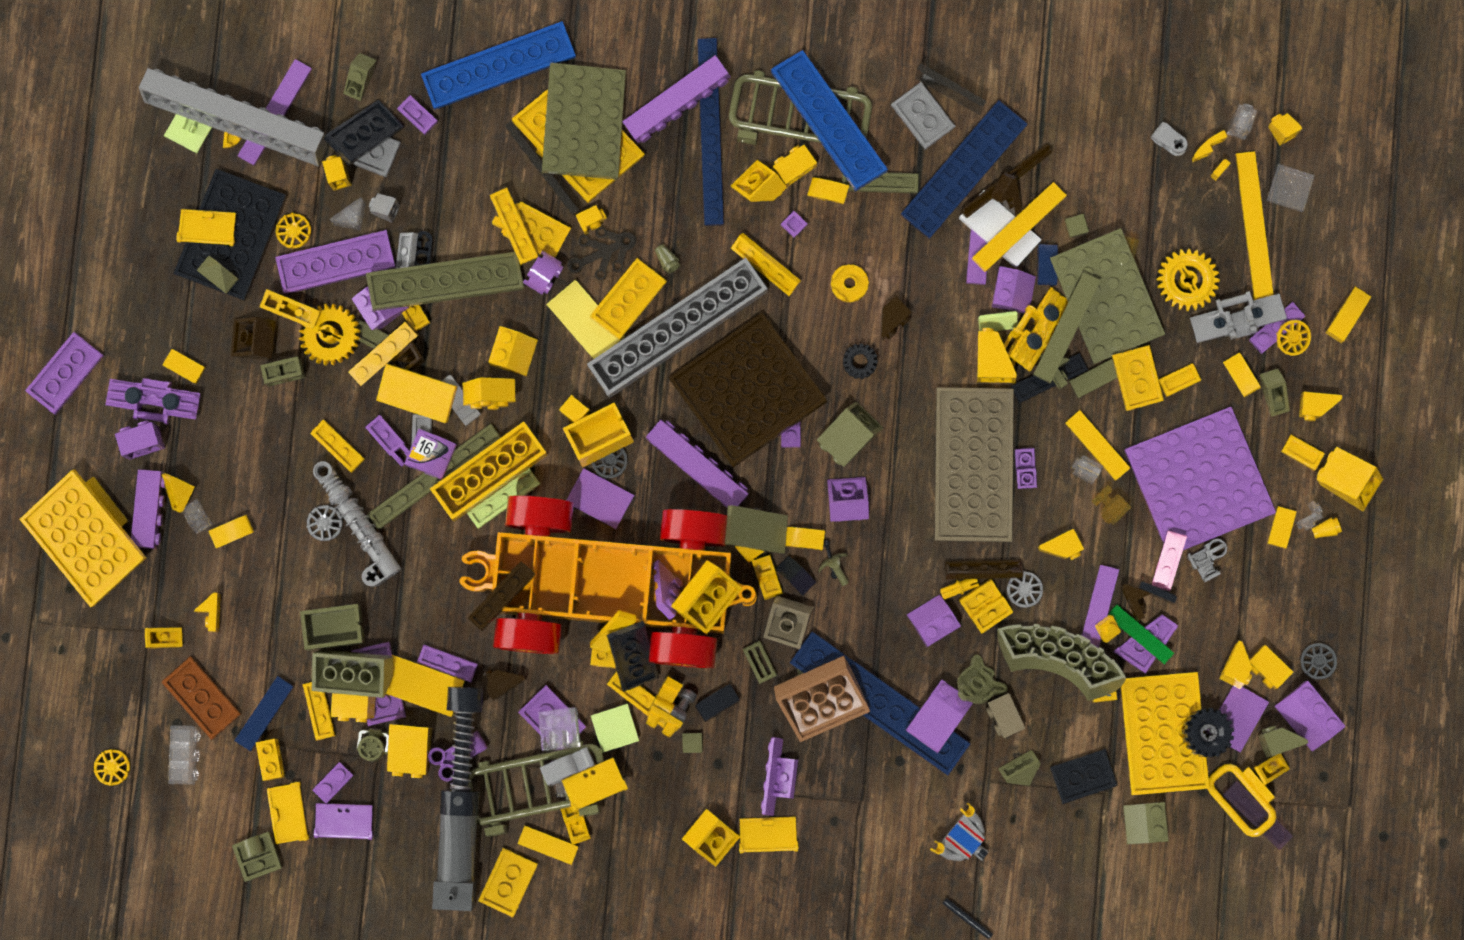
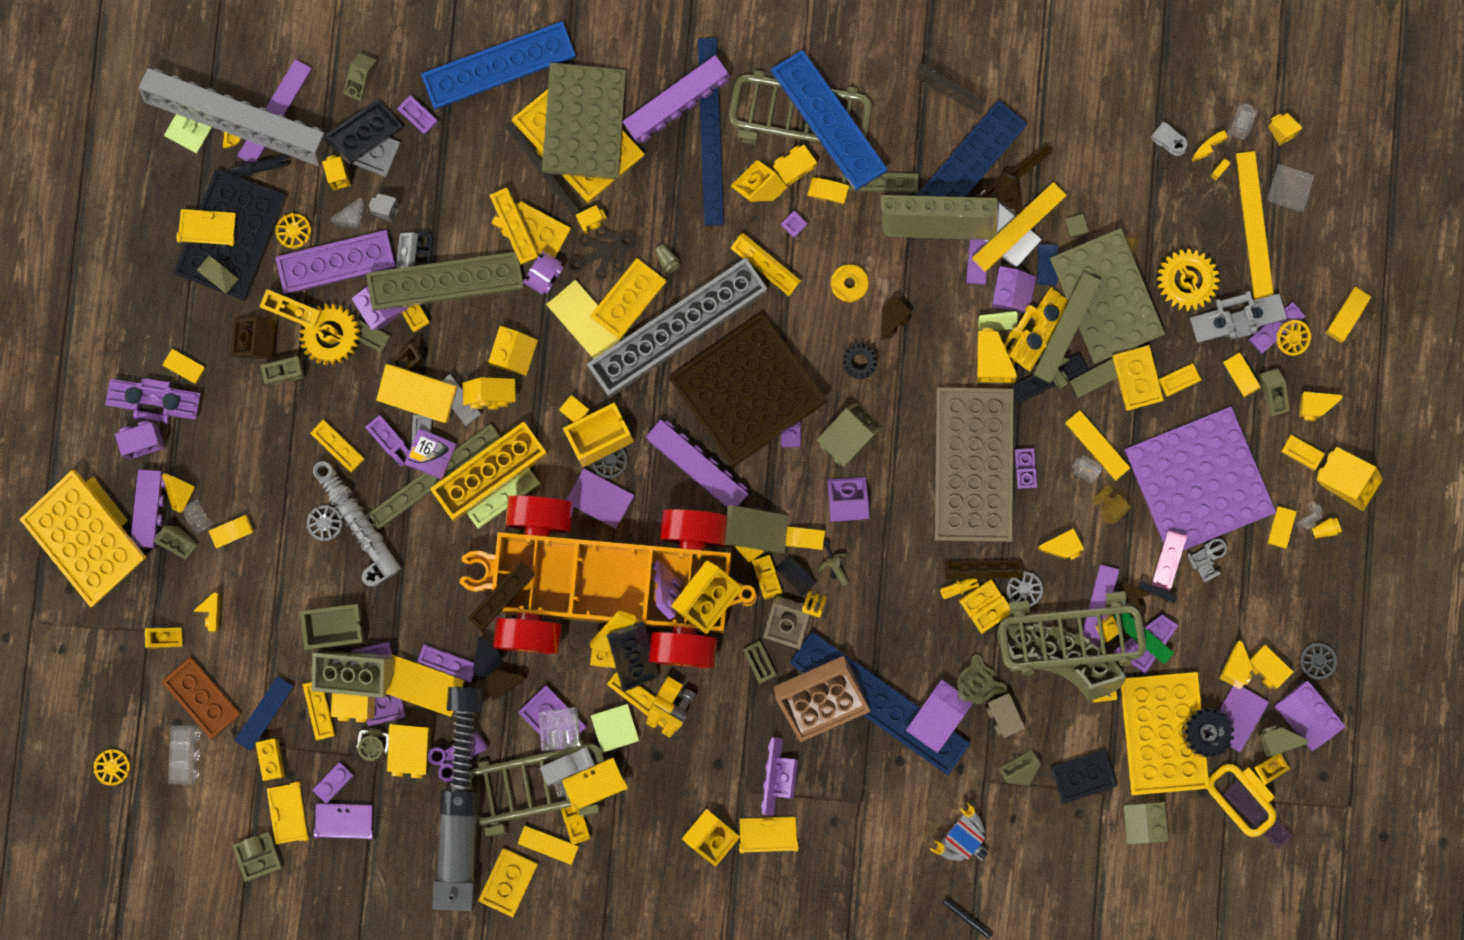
medium lavender tile [25,332,104,415] -> none
yellow plate [349,321,419,386] -> none
olive tile [682,733,702,753] -> none
black slope [695,684,740,722] -> none
light grey tile [891,82,956,150] -> none
medium lavender slope [907,595,961,647] -> none
none -> olive slope [154,526,197,560]
none -> black pin [229,154,288,179]
none -> black slope [473,637,504,680]
none -> yellow tile [802,591,827,617]
none -> olive windscreen [881,195,998,240]
none -> olive bar [999,591,1146,676]

